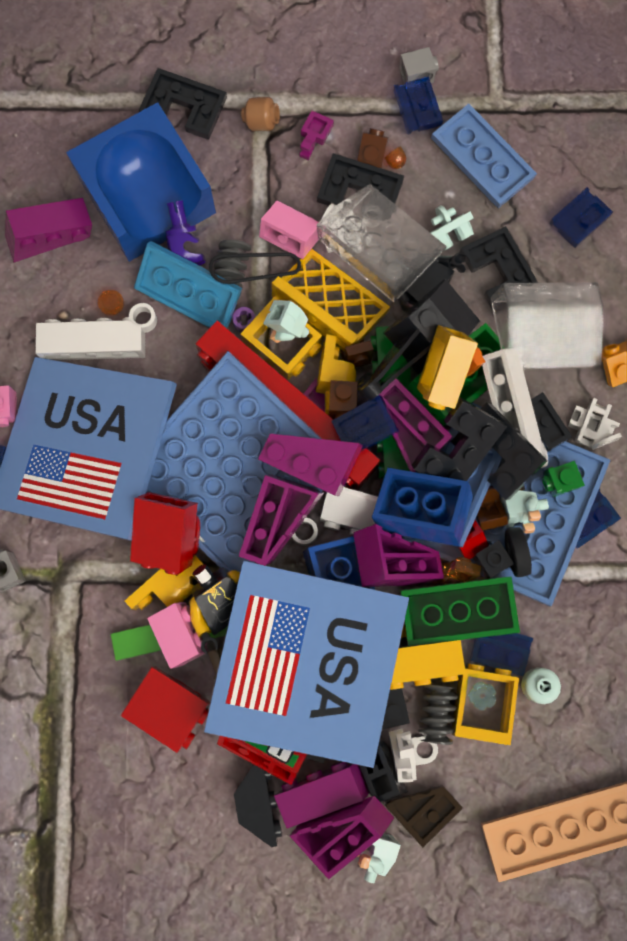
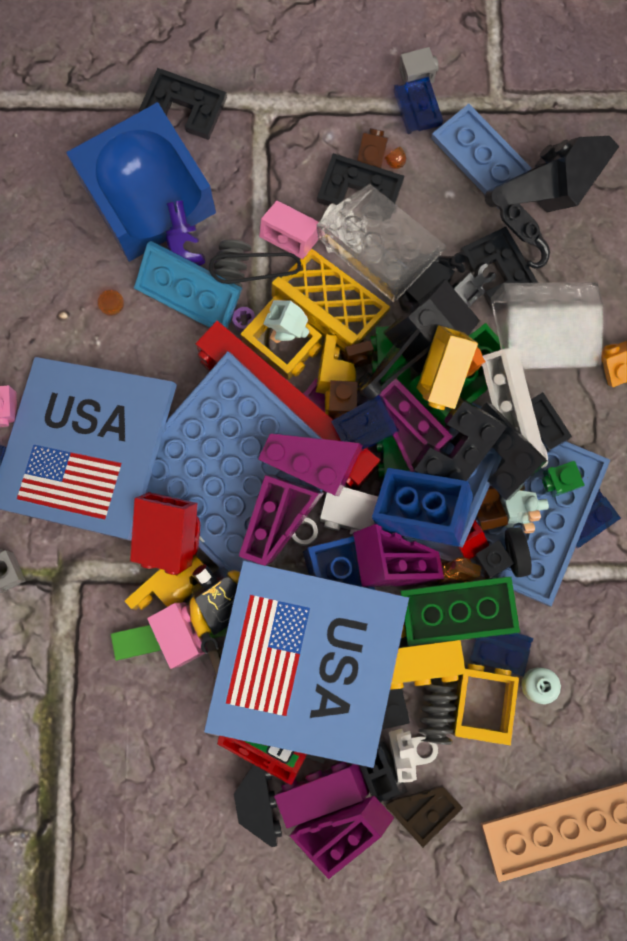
magenta wedge [5,198,92,263] -> none
white hinge [36,303,157,360] -> none
red brick [120,666,211,753] -> none
medium nougat head [241,97,280,132] -> none
magenta plate [300,110,334,161] -> none
light aqua piece [357,833,401,883] -> none
light aqua hips [424,205,474,252] -> none
clear light blue plate [468,682,496,710] -> none
clear blue plate [549,187,613,248] -> none
white piece [568,398,622,450] -> none
none -> black plate [452,262,496,307]
none -> black slope [485,136,619,269]

